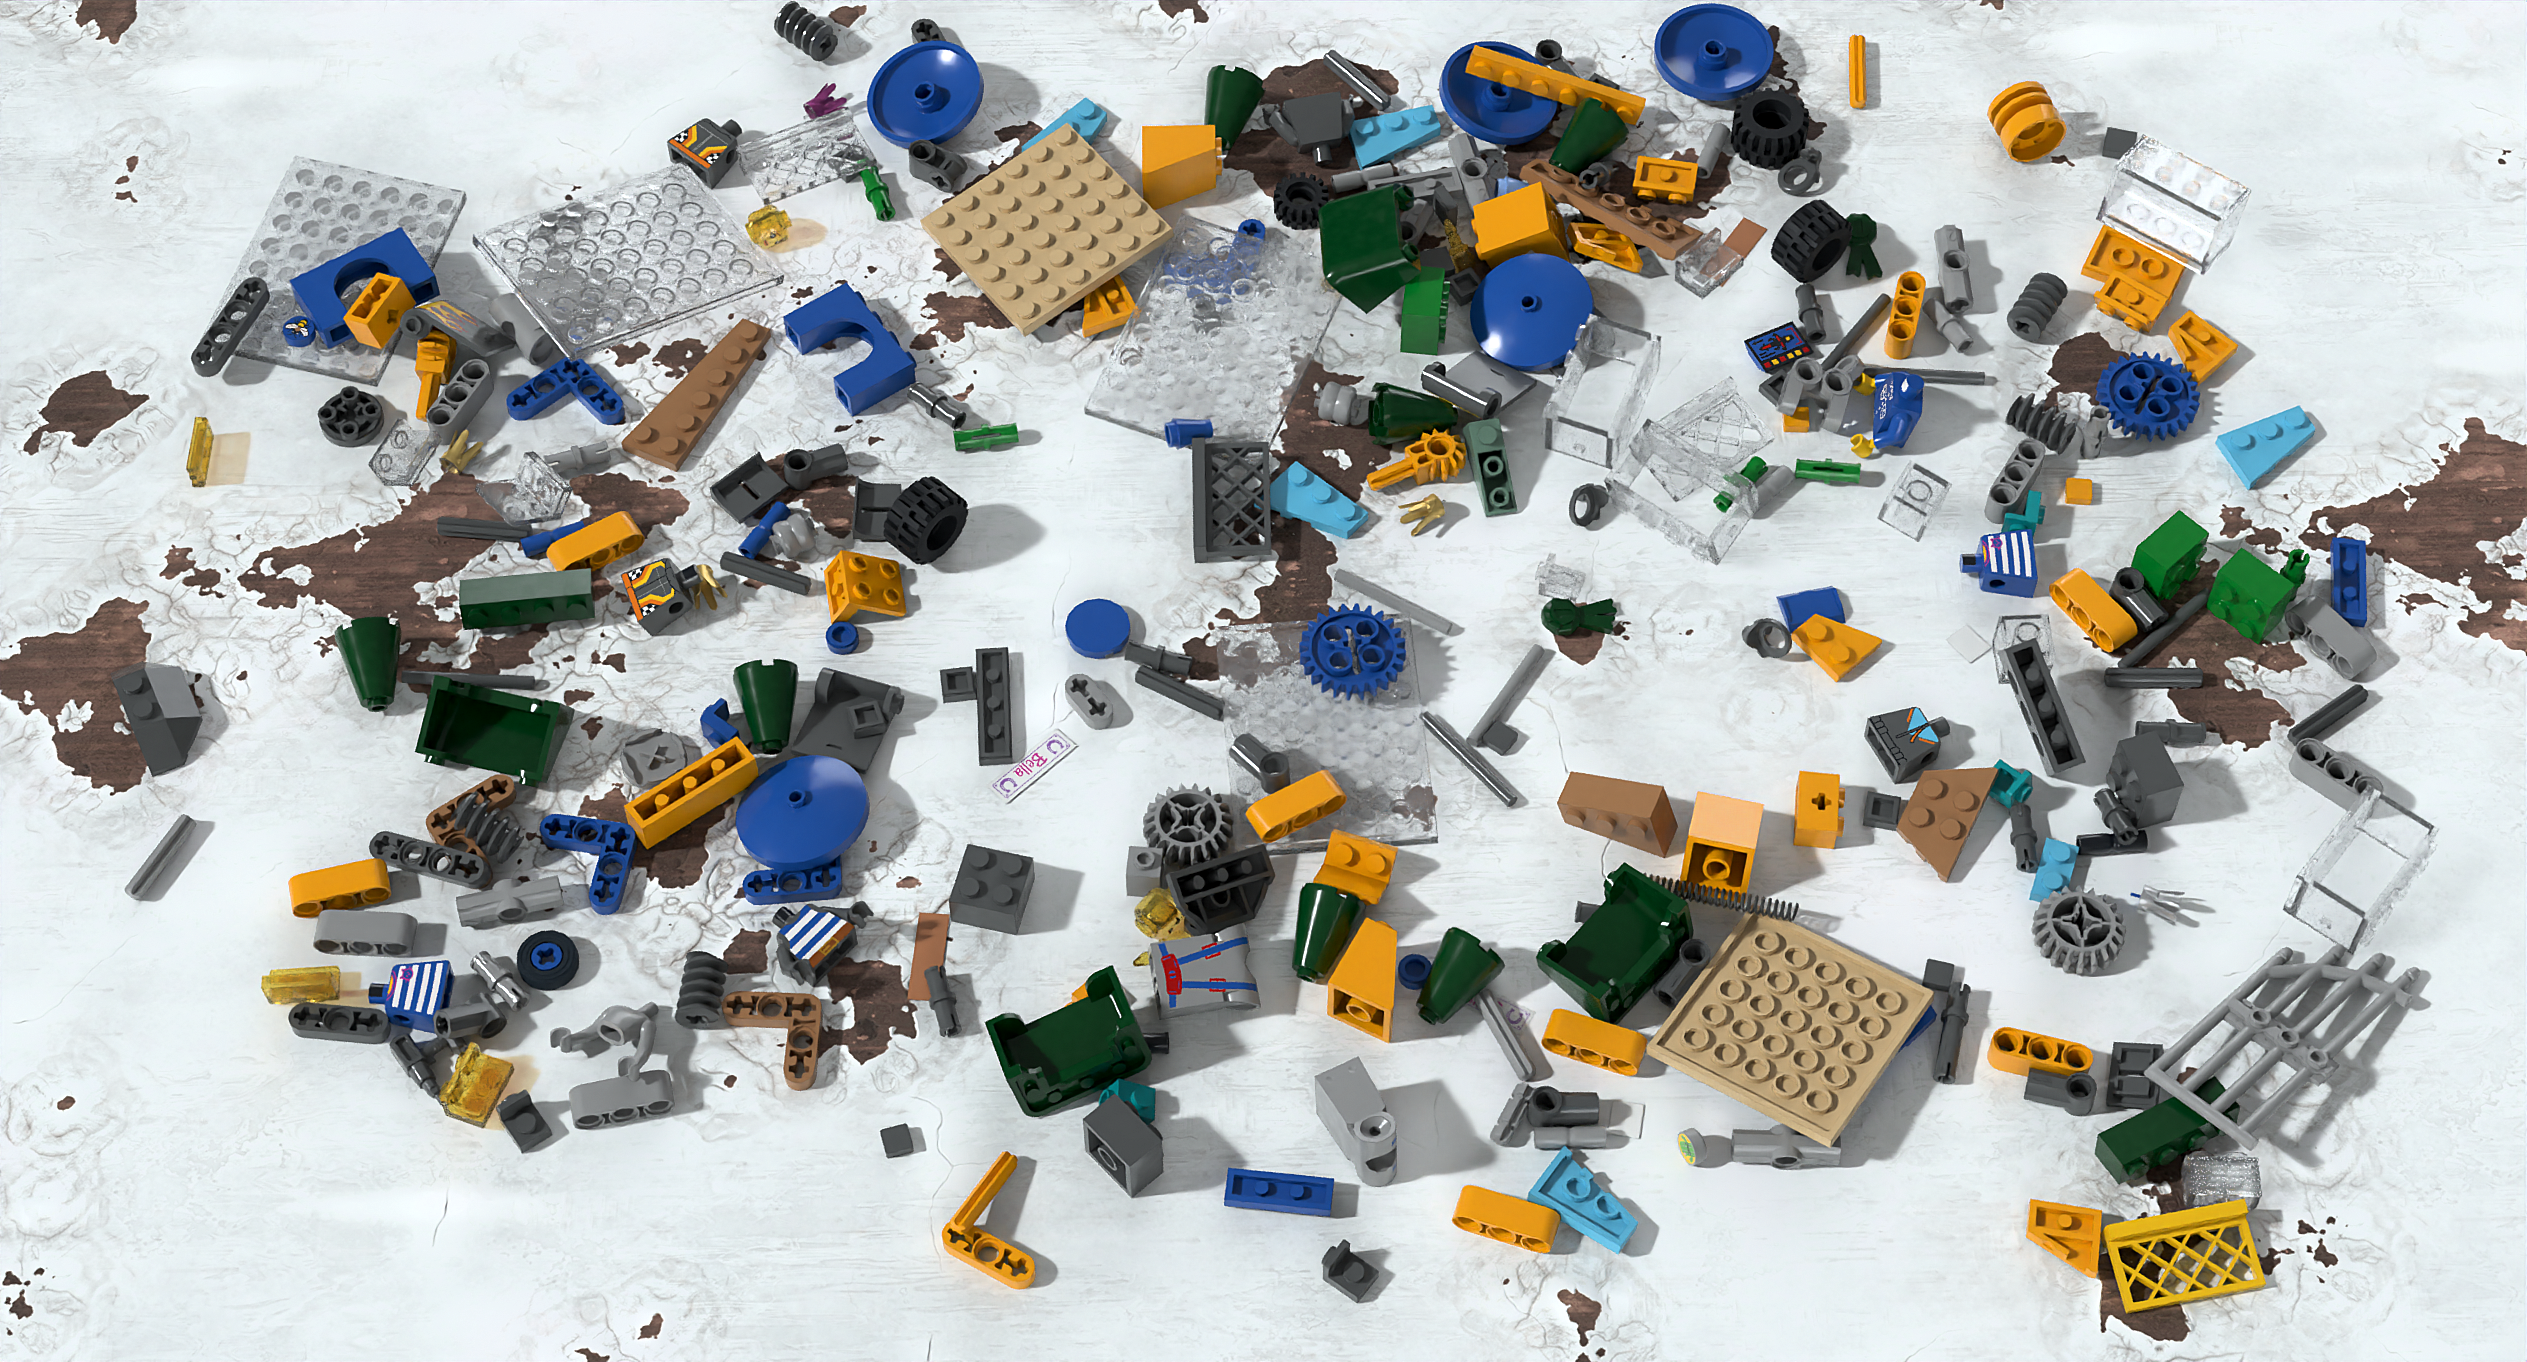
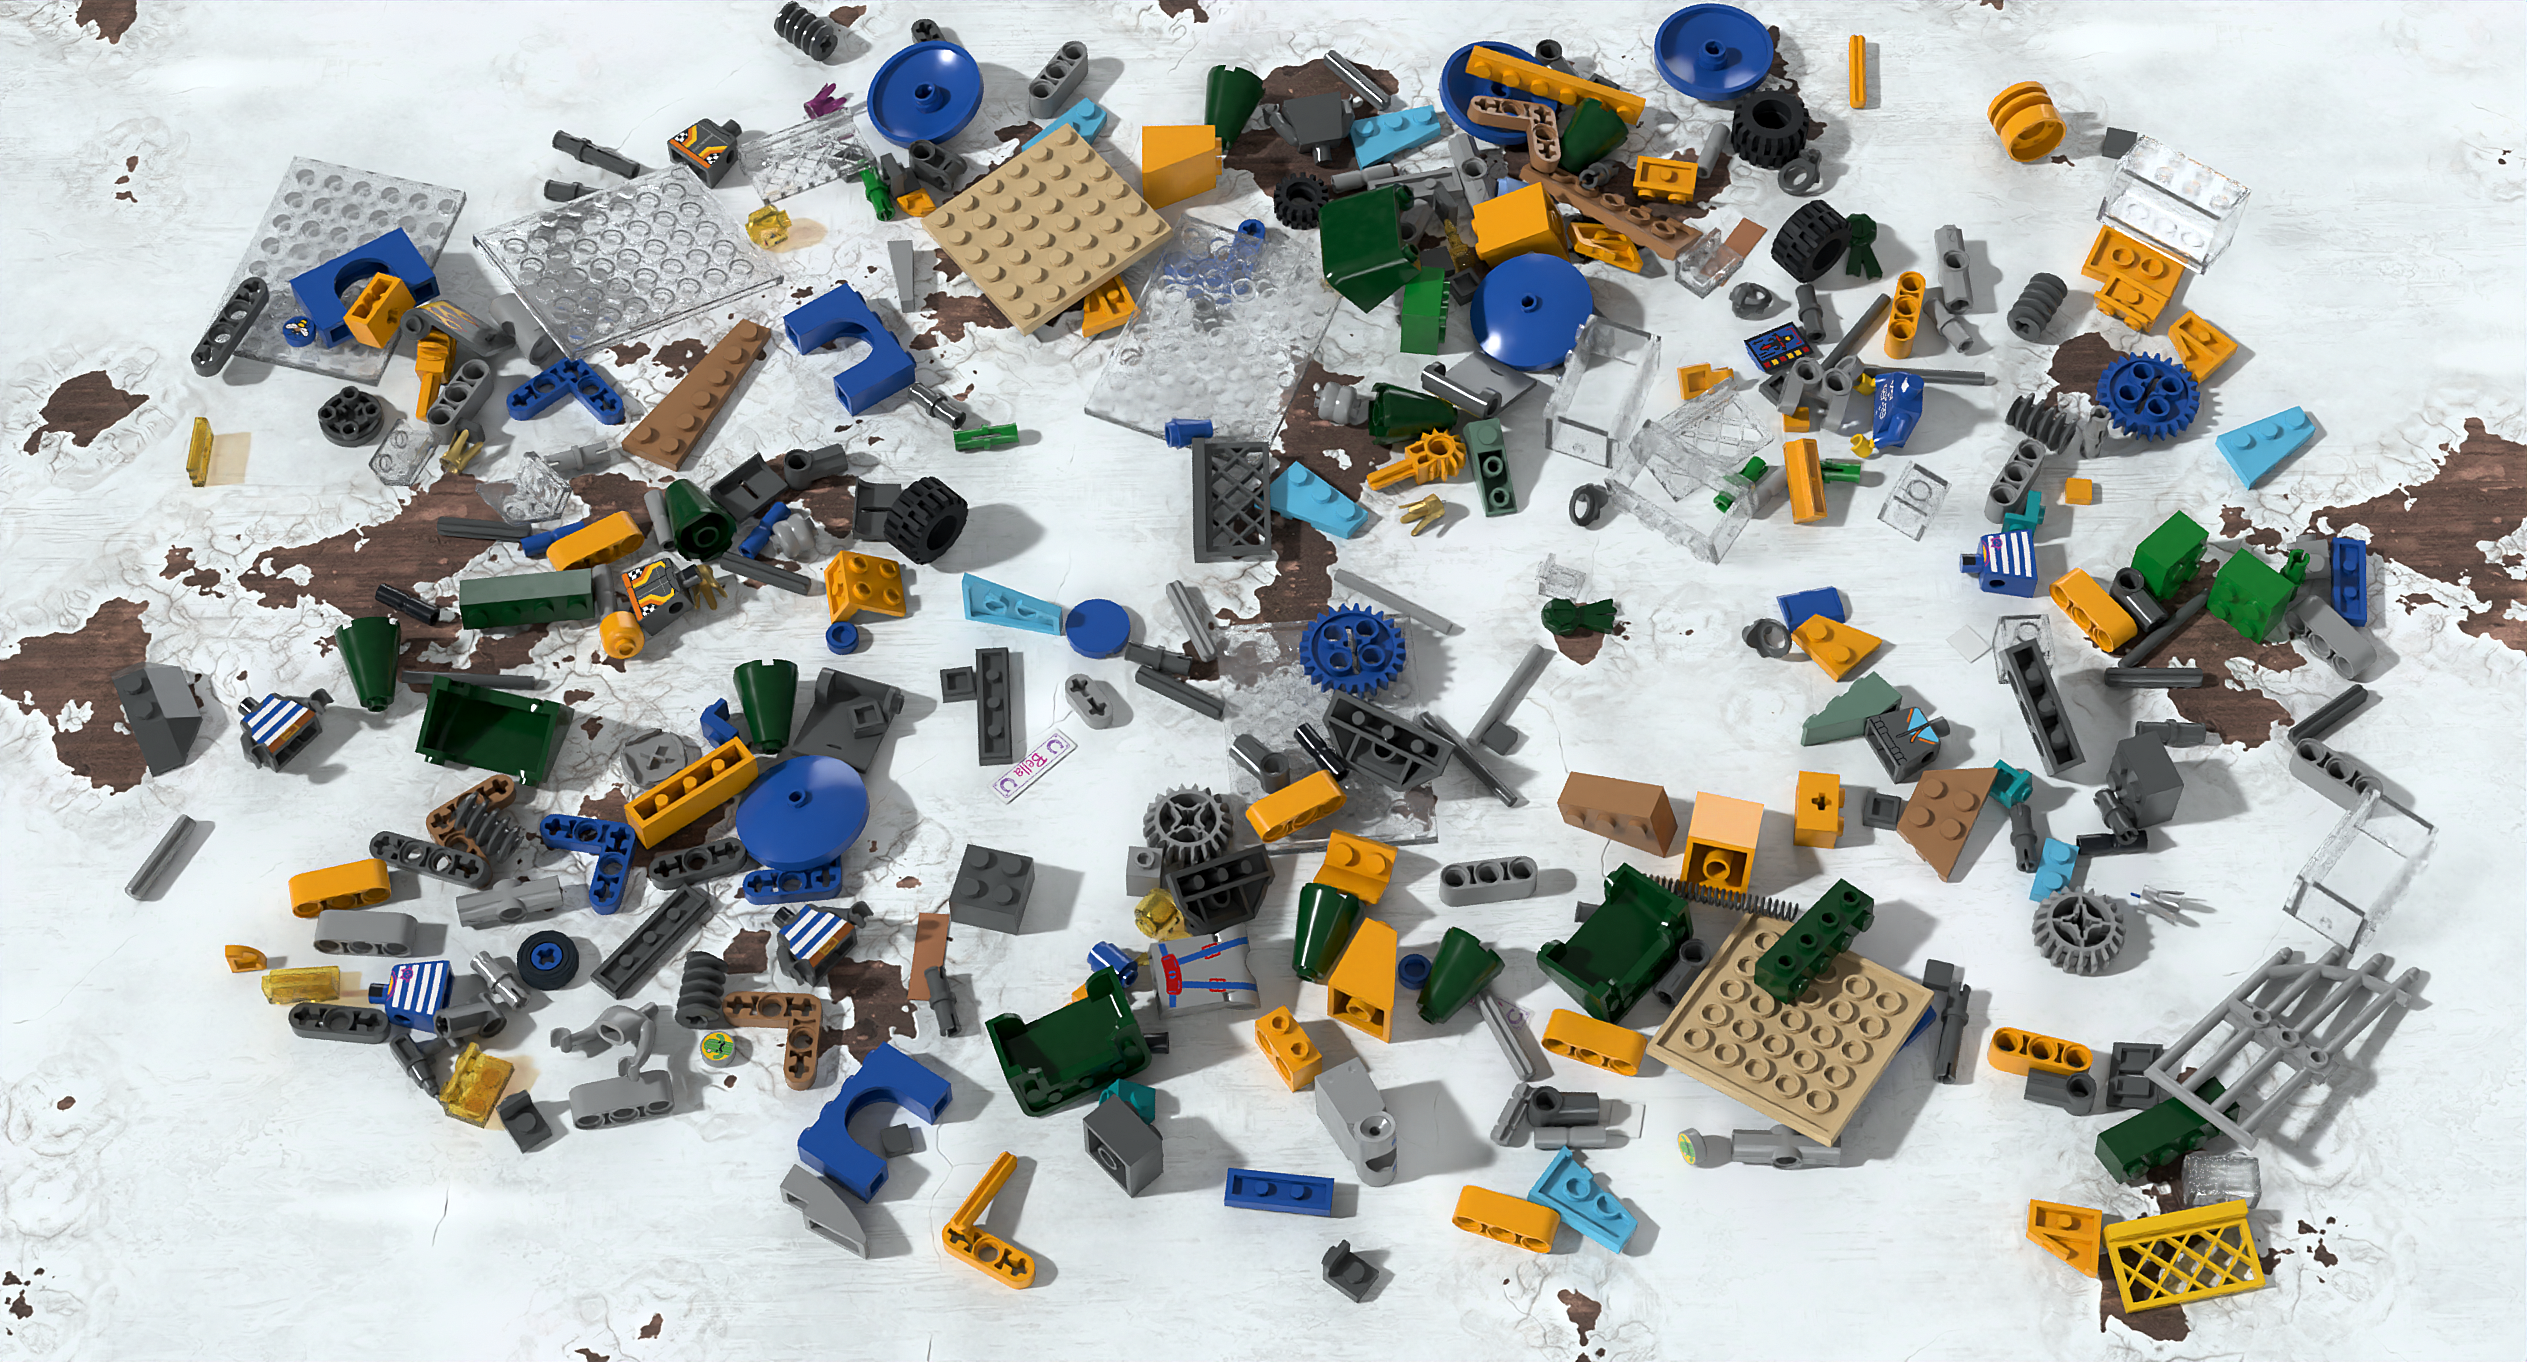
none -> light orange tile [225,945,267,973]
none -> torso [238,688,334,773]
none -> black piece [375,583,440,626]
none -> dark grey piece [455,417,486,444]
none -> dark grey pin [544,179,608,209]
none -> dark grey pin [552,130,640,181]
none -> dark grey tile [590,882,711,1000]
none -> light grey piece [592,564,618,622]
none -> light orange head [599,611,645,659]
none -> light grey piece [644,490,676,551]
none -> dark grey beam [649,837,747,891]
none -> dark green cone [665,479,737,562]
none -> tile [700,1031,736,1068]
none -> light grey slope [780,1164,870,1260]
none -> blue arch [797,1041,953,1204]
none -> dark grey bracket [880,153,921,201]
none -> light grey piece [887,240,915,313]
none -> light orange tile [897,187,937,218]
none -> medium azure wing [962,572,1063,636]
none -> light grey beam [1028,41,1088,119]
none -> blue brick [1087,941,1138,988]
none -> light grey axle [1166,580,1218,662]
none -> light orange brick [1255,1005,1322,1093]
none -> black piece [1293,723,1350,783]
none -> dark grey wedge [1322,689,1456,792]
none -> light grey beam [1439,856,1538,907]
none -> medium nougat beam [1467,96,1561,173]
none -> light orange plate [1677,362,1734,400]
none -> dark grey piece [1729,282,1772,318]
none -> dark green brick [1754,878,1875,1005]
none -> light orange piece [1782,438,1828,524]
none -> sand green slope [1800,671,1903,747]
none -> light grey bracket [2287,534,2331,580]

